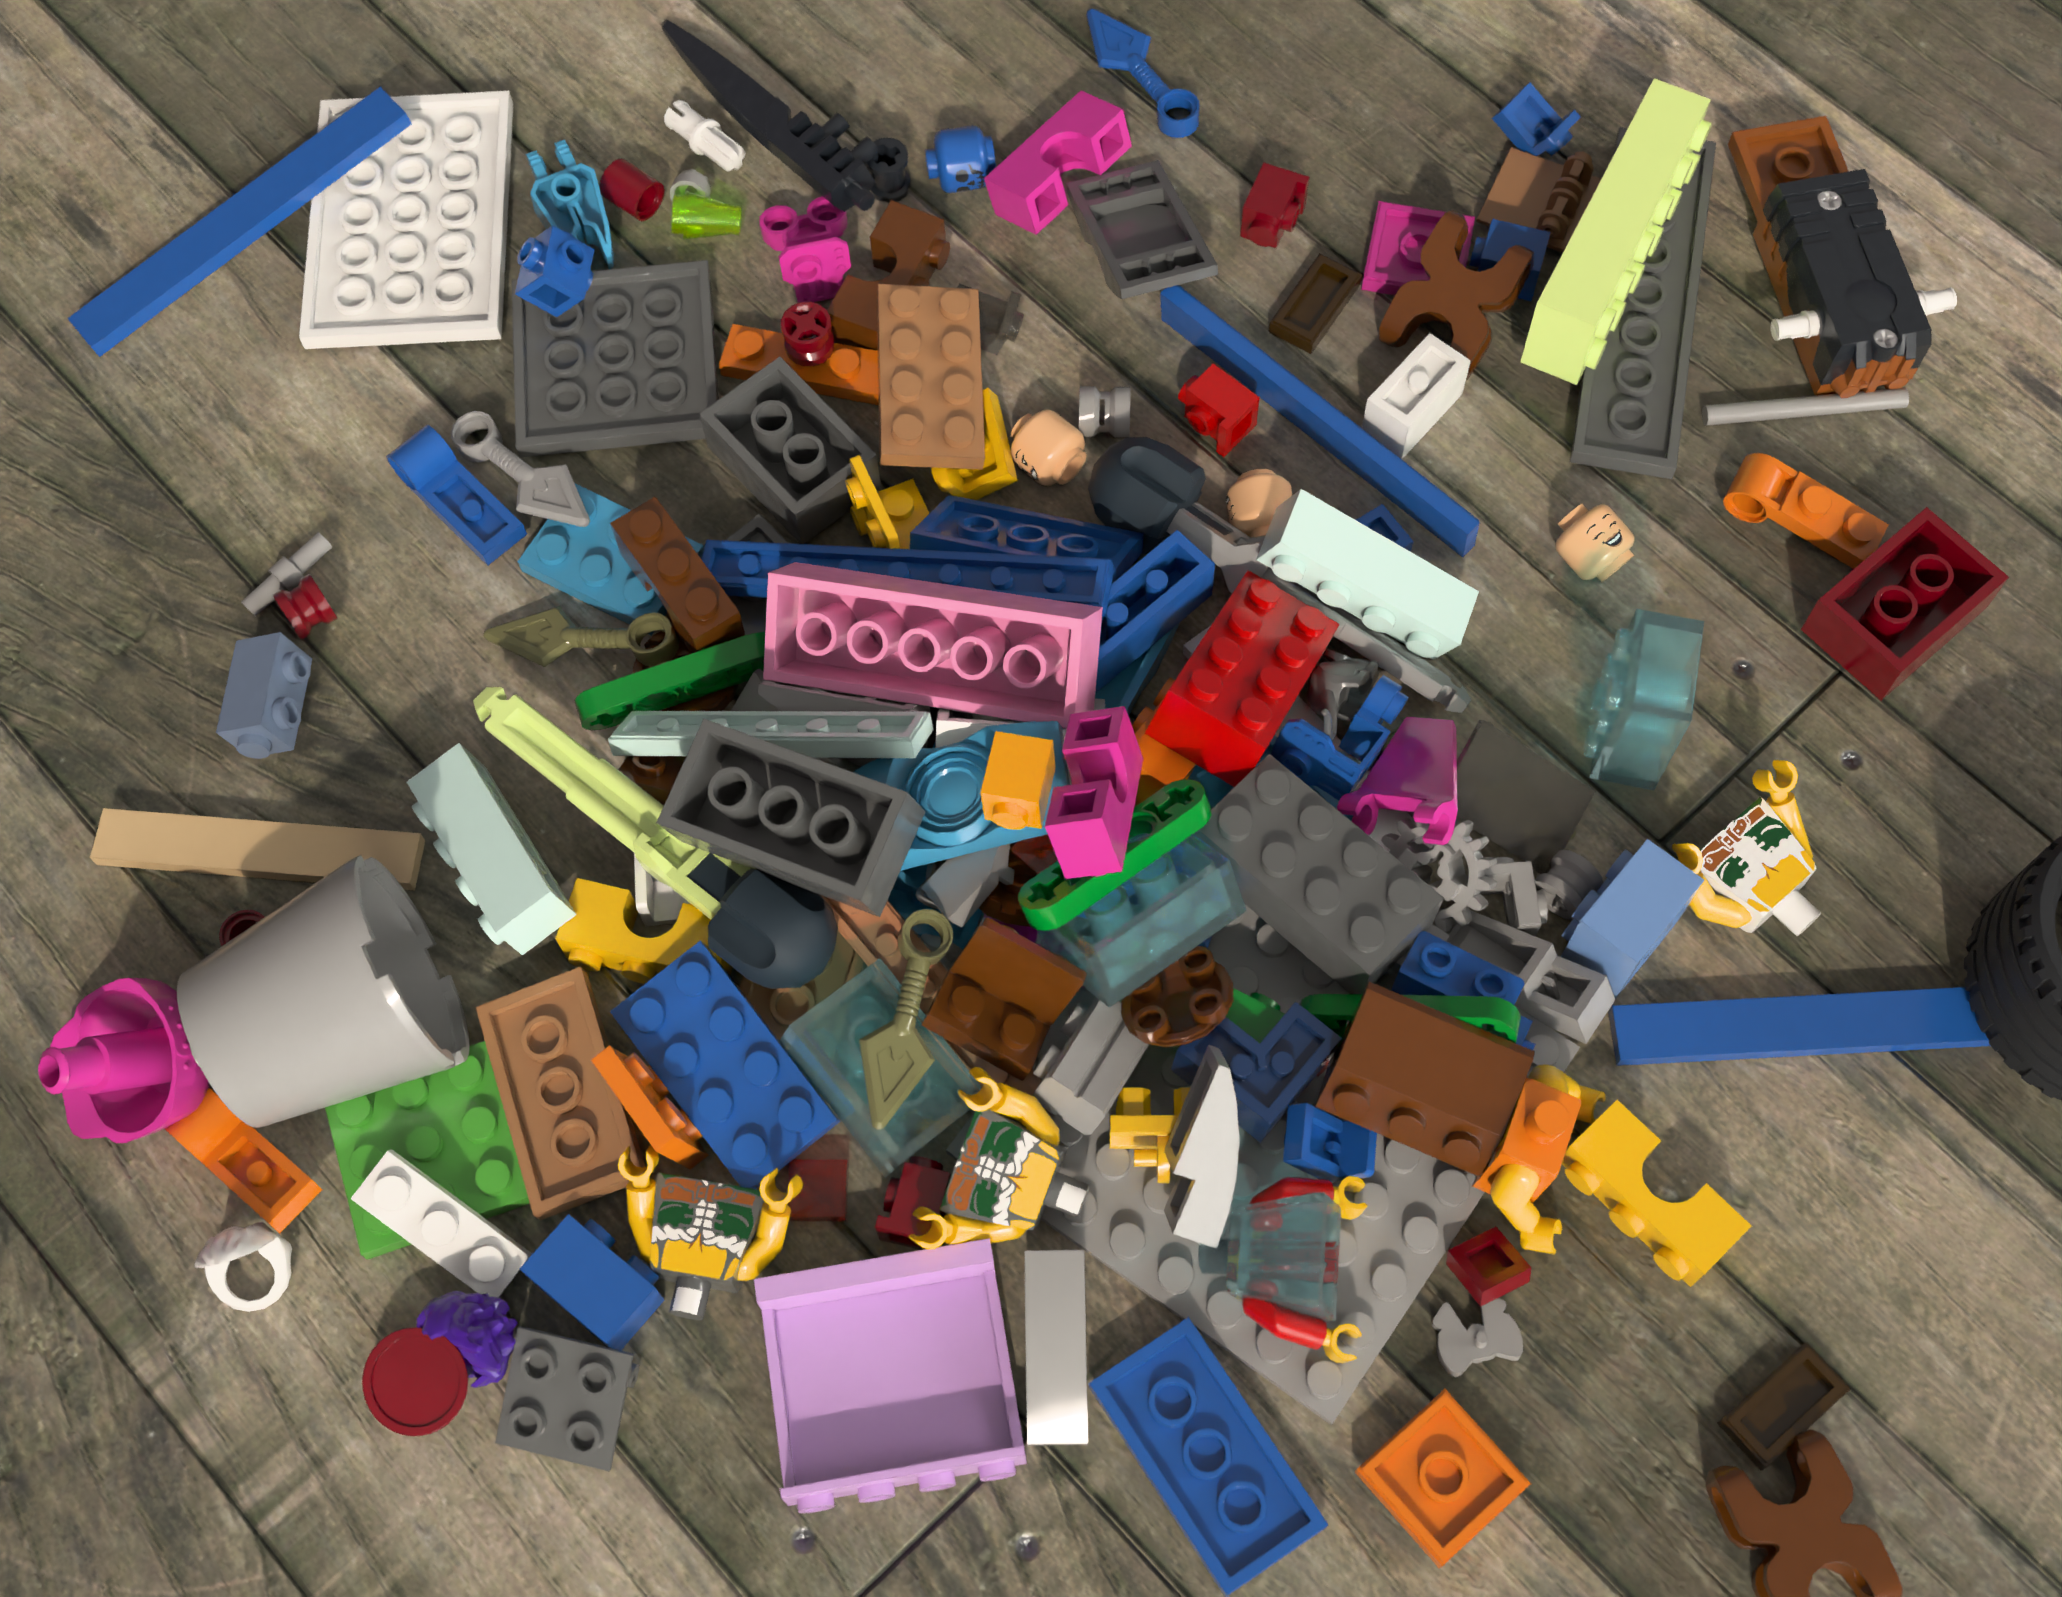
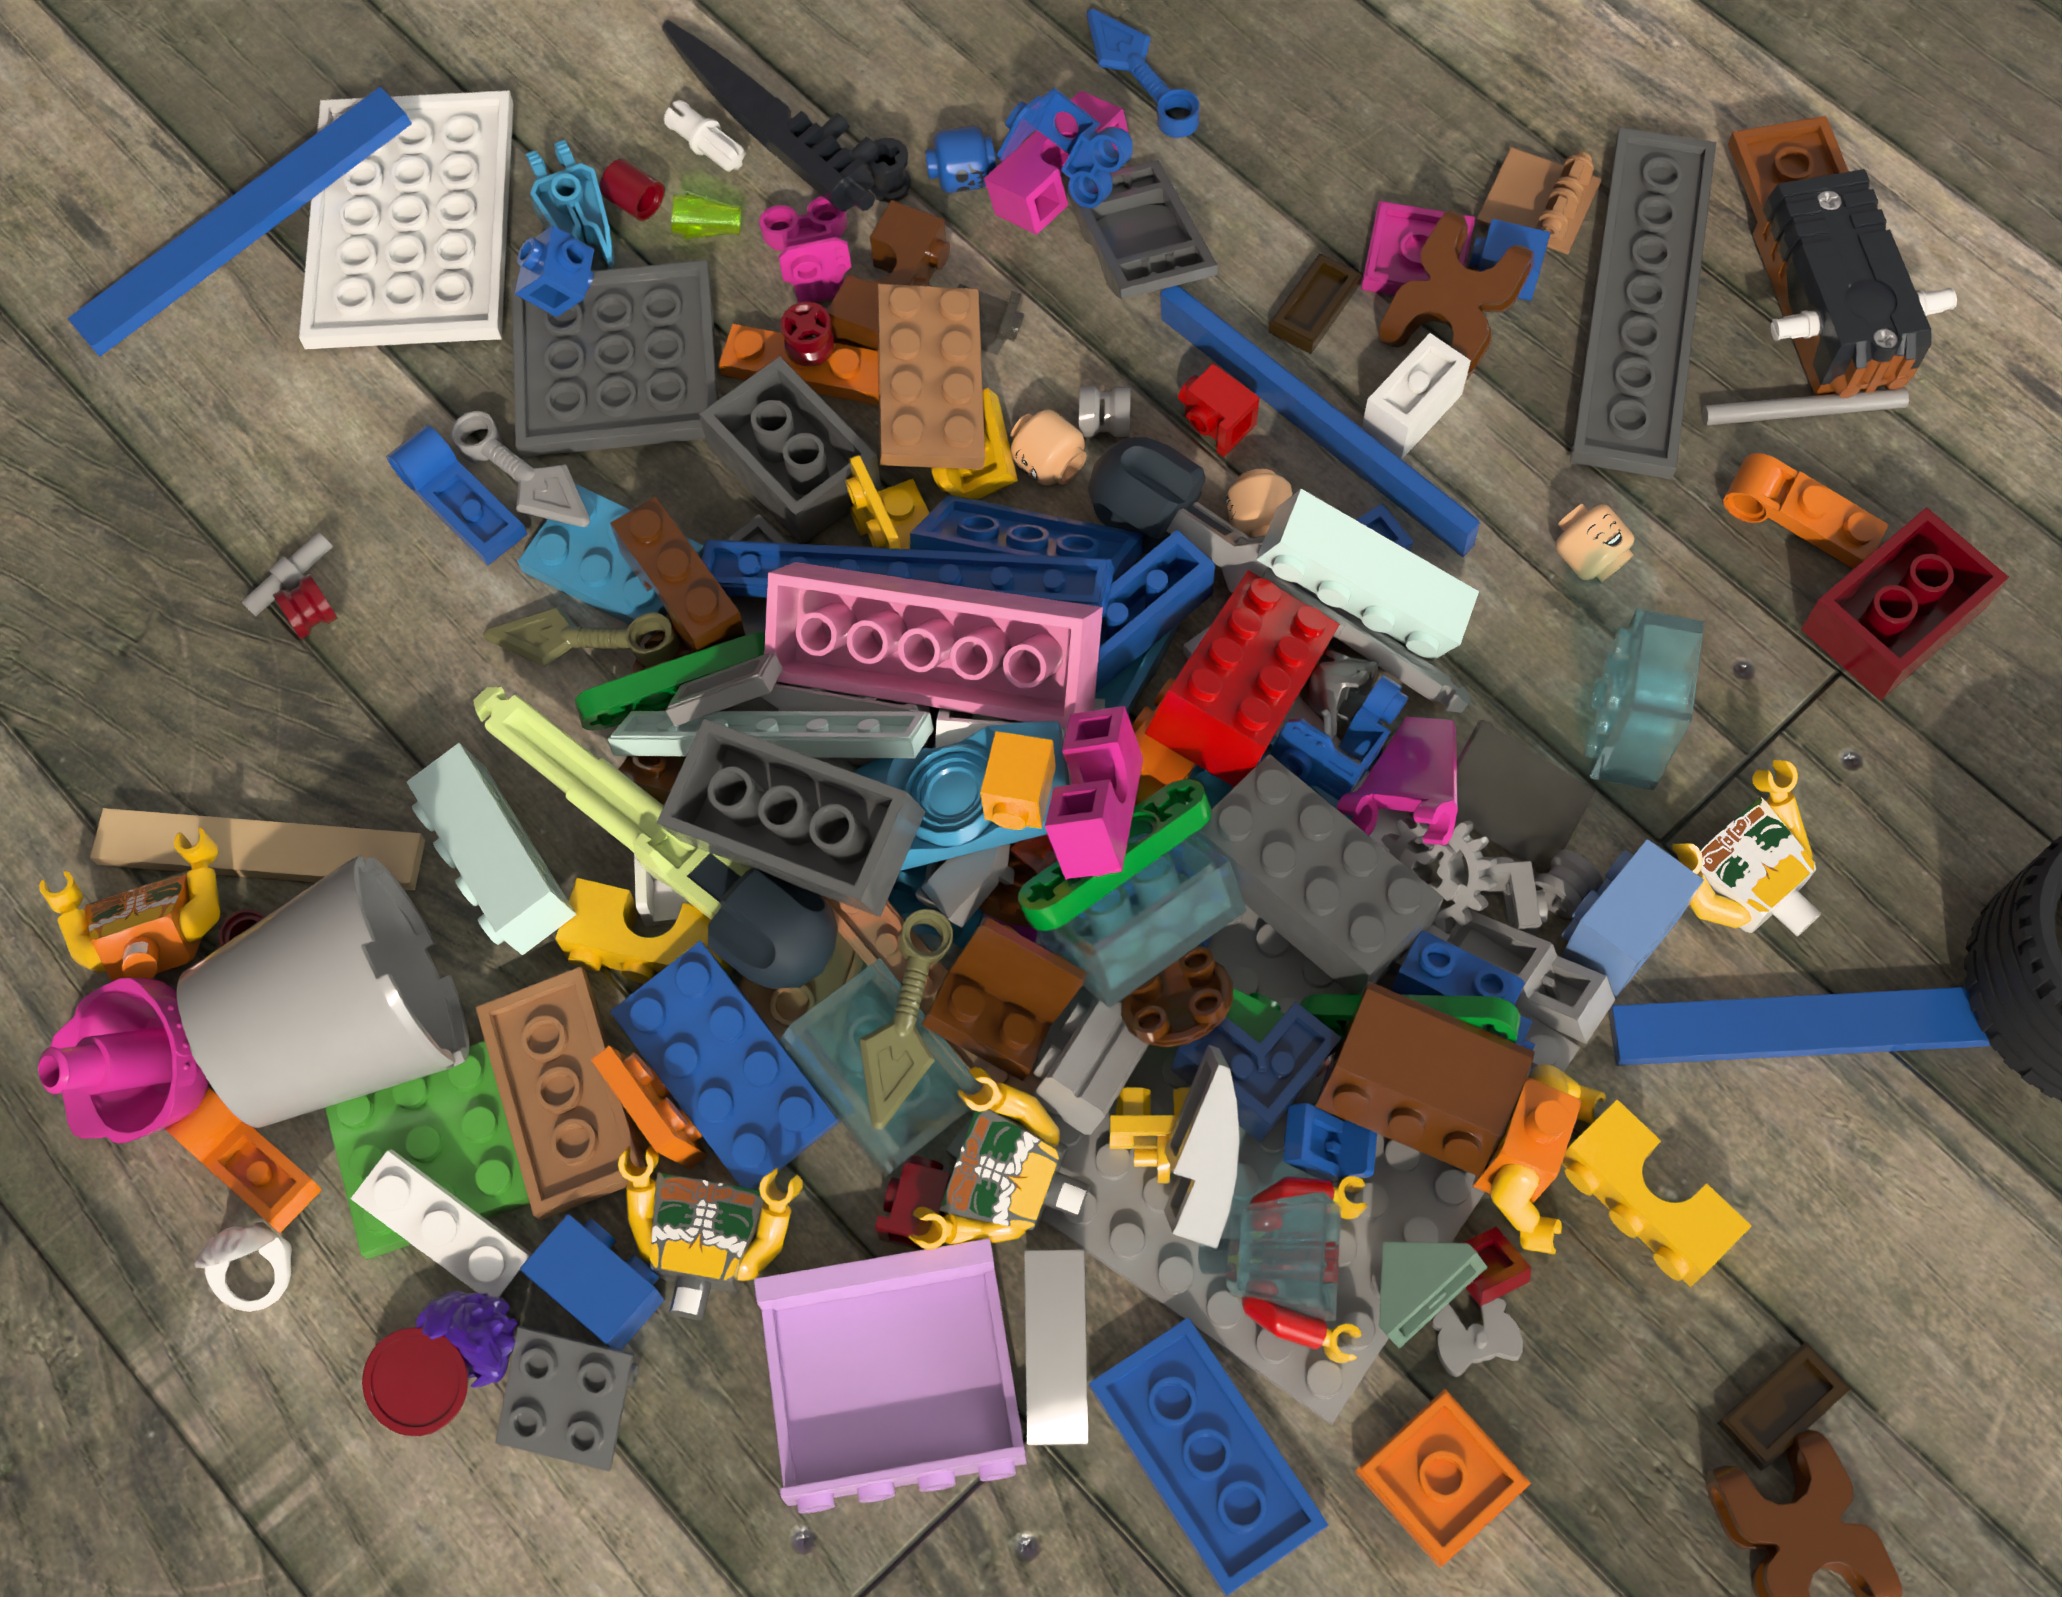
sand blue brick [216,632,312,759] -> none
light grey hinge [670,169,711,213] -> none
clear red tile [787,1159,849,1221] -> none
dark red brick [1240,162,1310,249] -> none
blue bracket [1492,82,1581,156] -> none
yellowish green brick [1520,78,1712,385] -> none
none -> torso [39,827,221,982]
none -> light grey tile [666,653,783,727]
none -> blue piece [997,88,1133,208]
none -> sand green slope [1379,1241,1487,1349]

